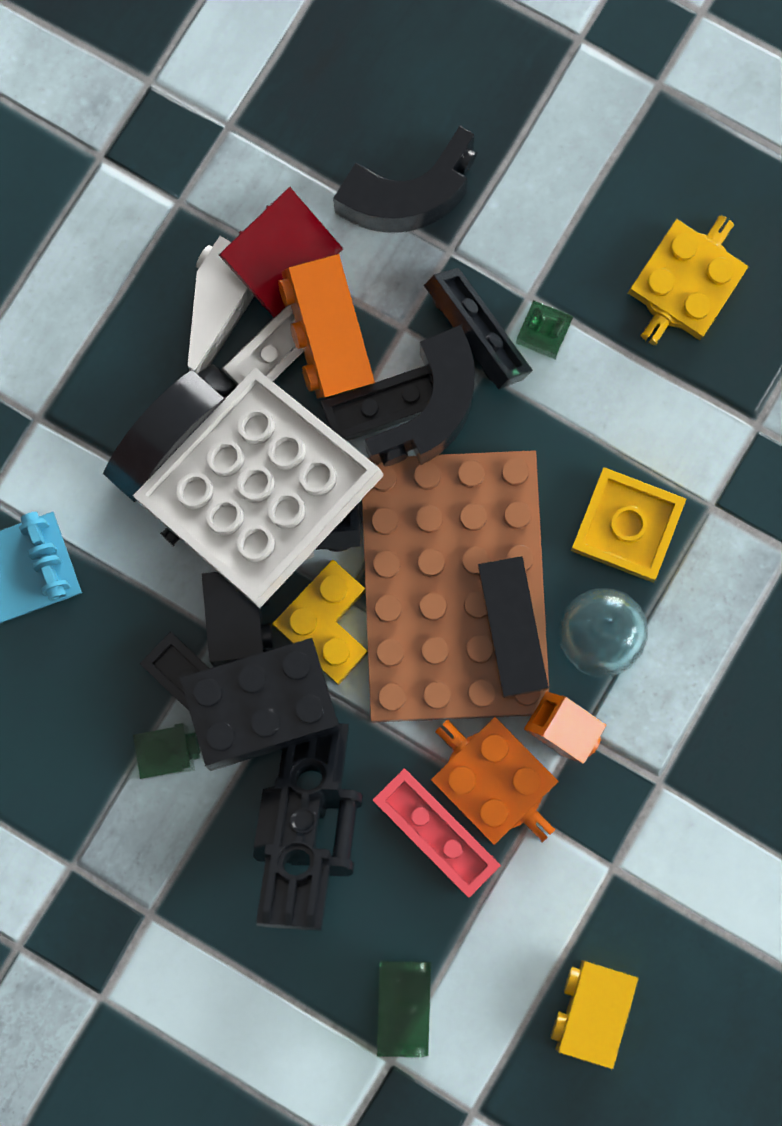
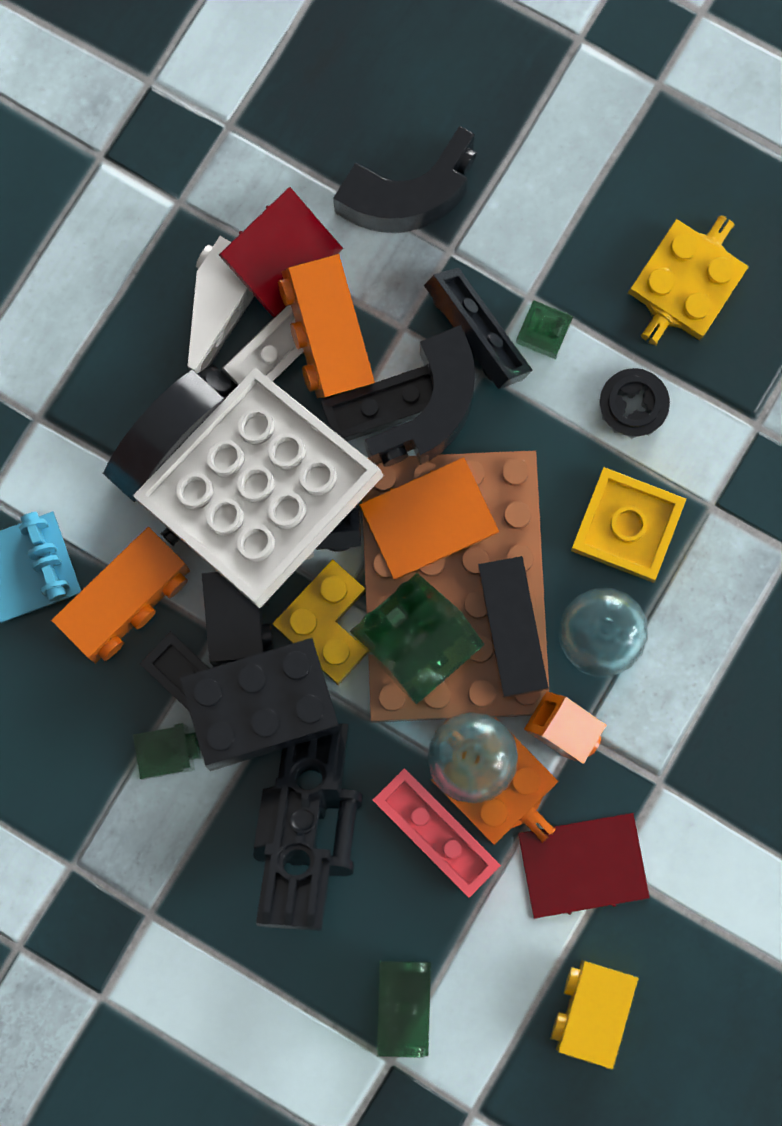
none -> orange brick [51,526,190,664]
none -> clear green slope [350,573,485,705]
none -> orange window [359,457,500,580]
none -> clear light blue cylinder [427,712,519,804]
none -> dark red window [518,813,650,919]
none -> black gear [599,368,670,439]

